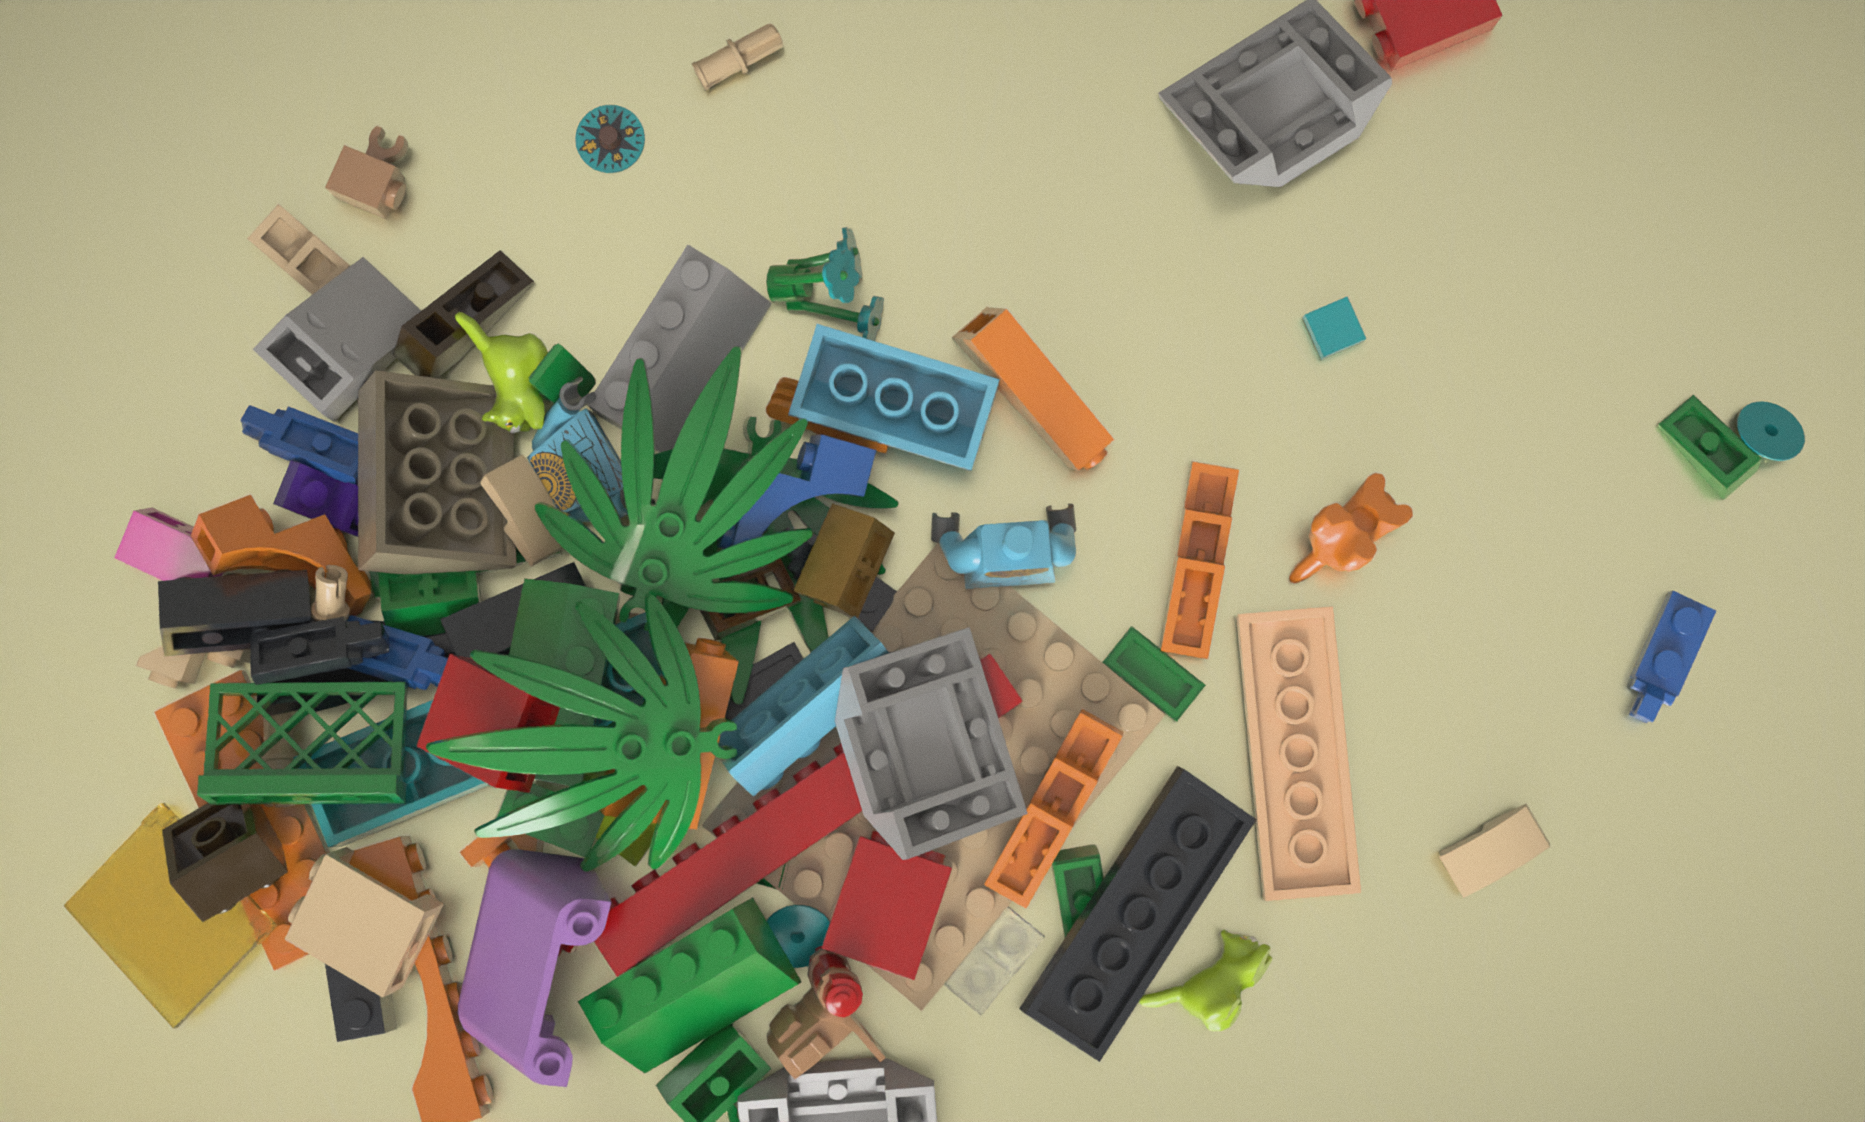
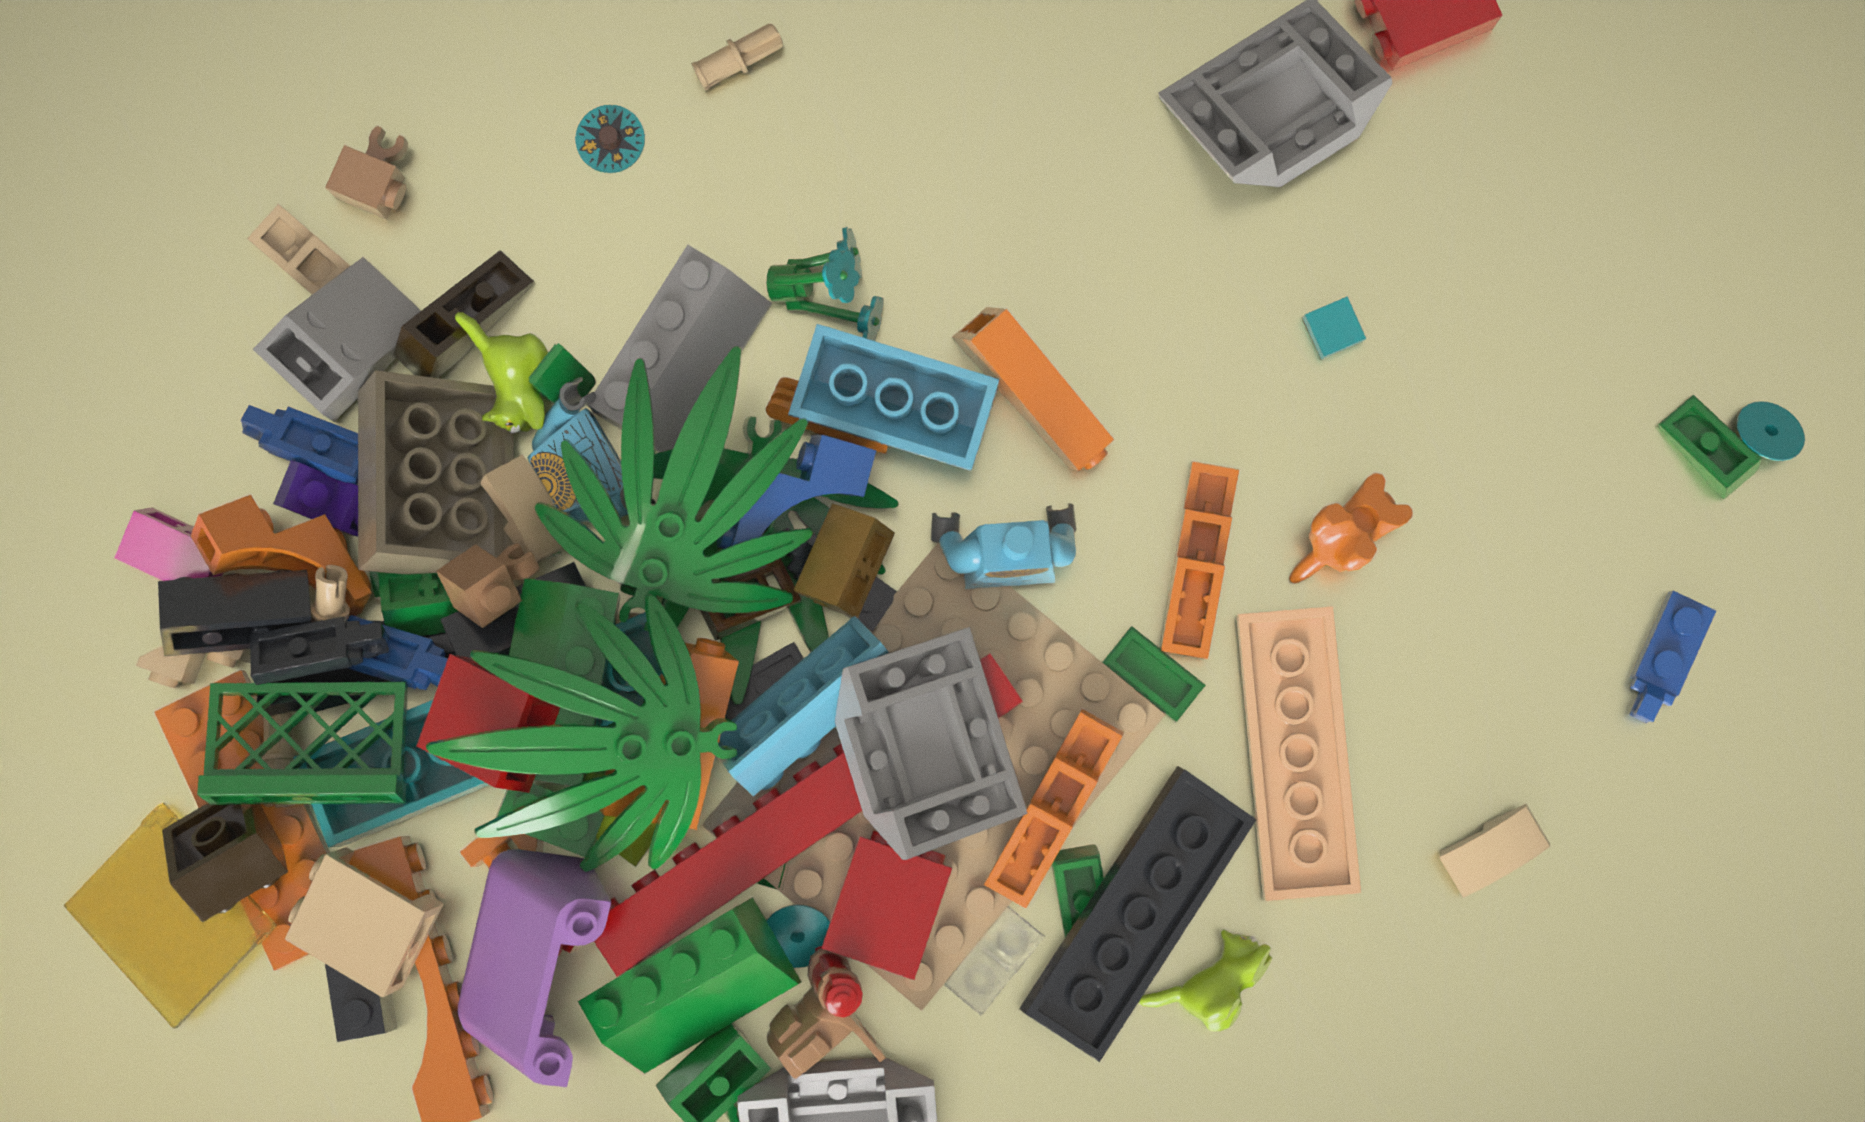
none -> medium nougat brick [436,543,539,628]

